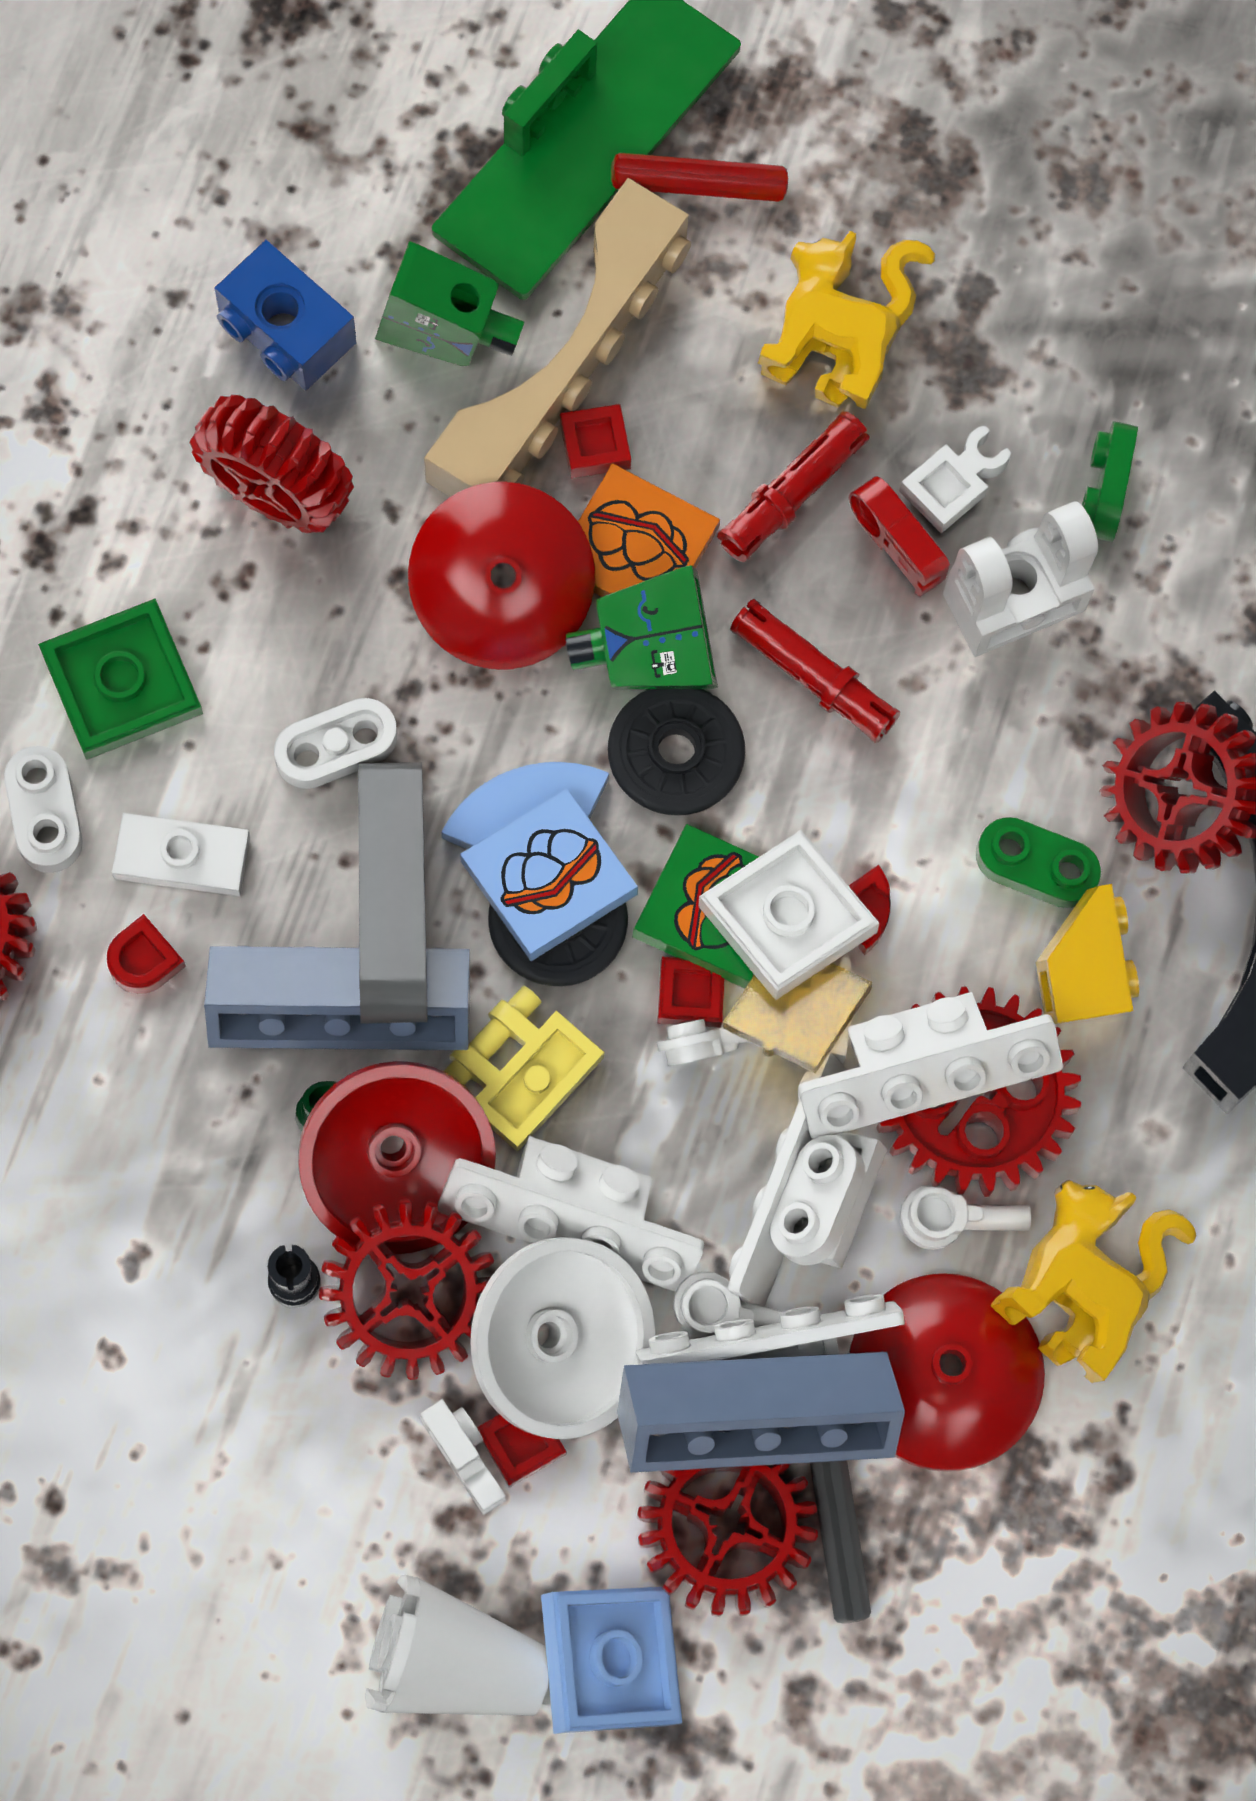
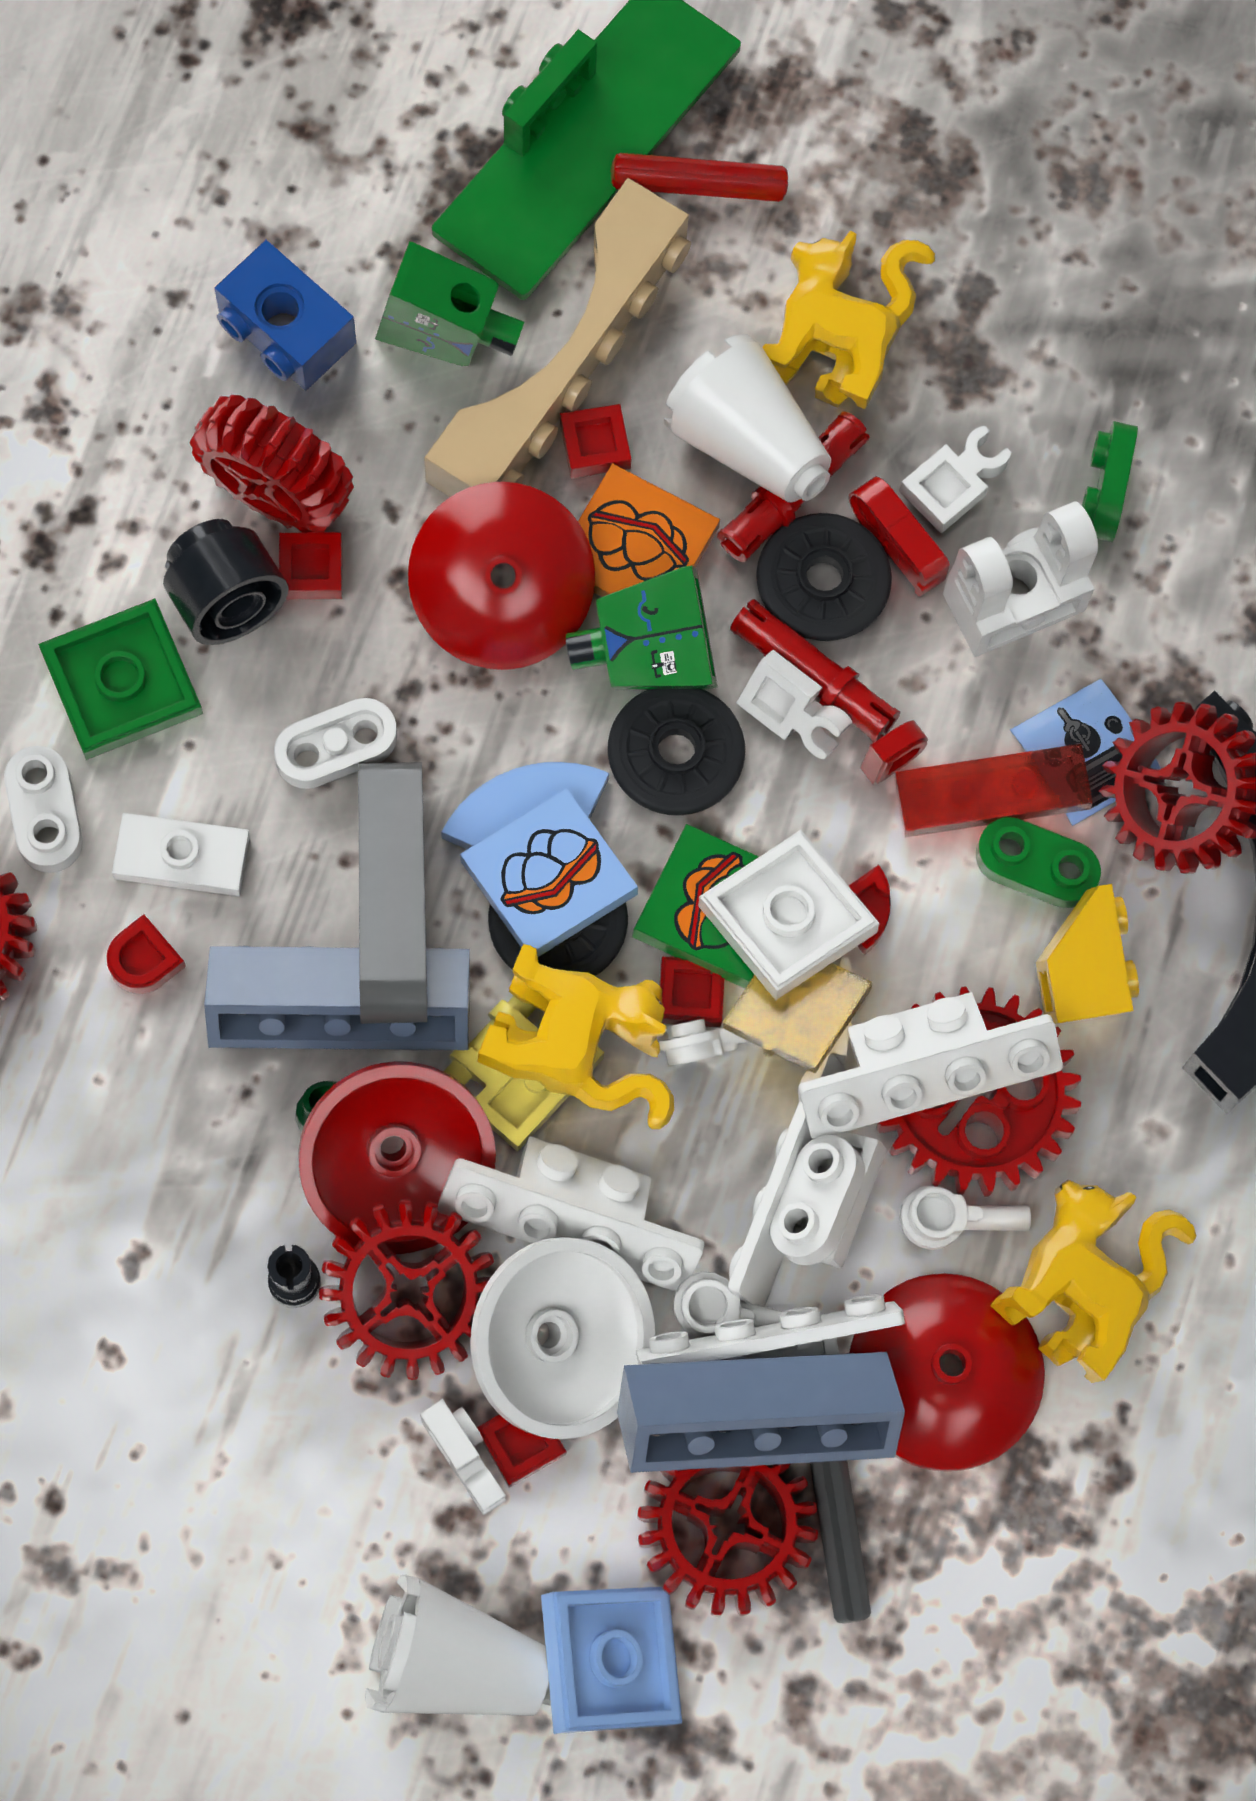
none -> black piece [163,519,289,645]
none -> red tile [279,532,343,600]
none -> yellow animal [477,944,674,1130]
none -> white cone [664,334,831,502]
none -> white plate [736,650,852,759]
none -> black wheel [756,513,892,641]
none -> red tile [860,720,928,784]
none -> clear red tile [894,744,1093,837]
none -> light blue sticker [1010,679,1161,826]

